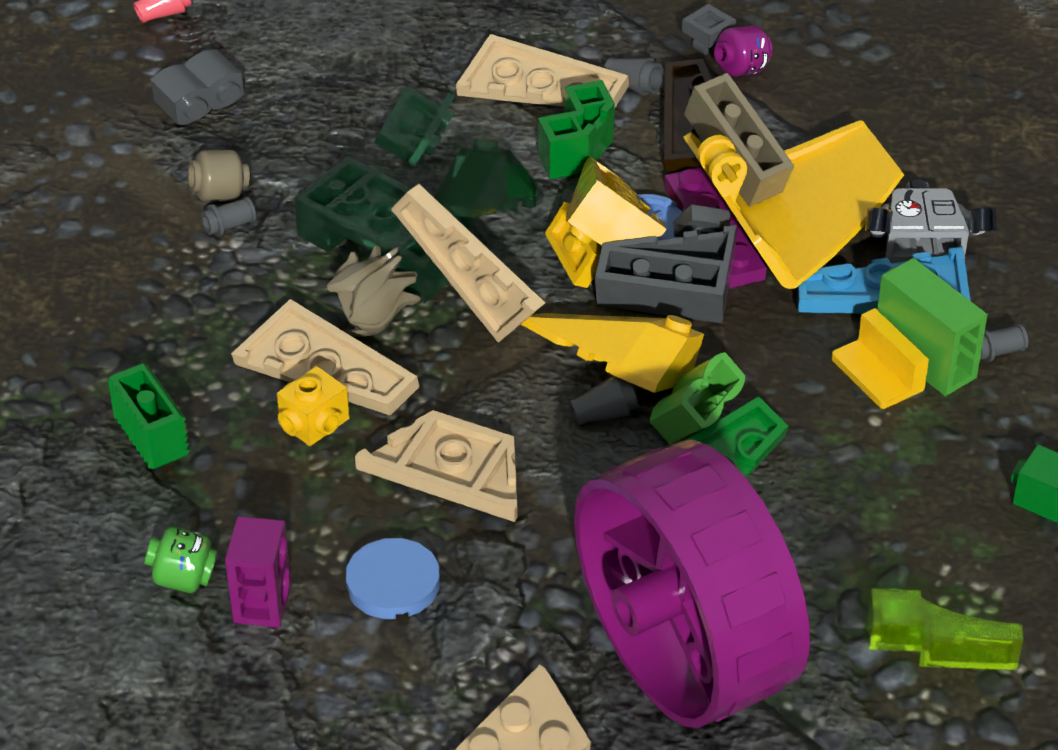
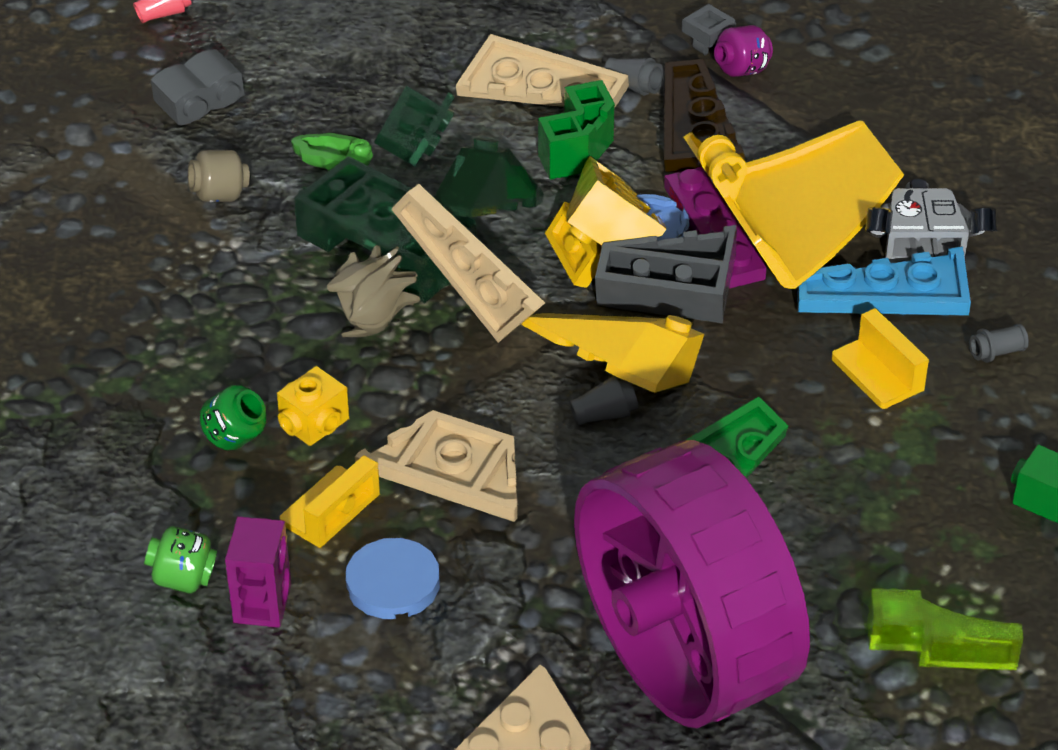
green brick [108,363,190,469] -> none
dark grey pin [201,197,256,237] -> none
tan wing [231,299,419,415] -> none
bright green brick [650,352,745,445] -> none
dark grey tile [673,204,730,237] -> none
dark tan brick [684,73,794,207] -> none
bright green brick [877,258,988,396] -> none
none -> green head [200,385,267,450]
none -> yellow panel [280,455,380,548]
none -> bright green arm [291,133,373,175]

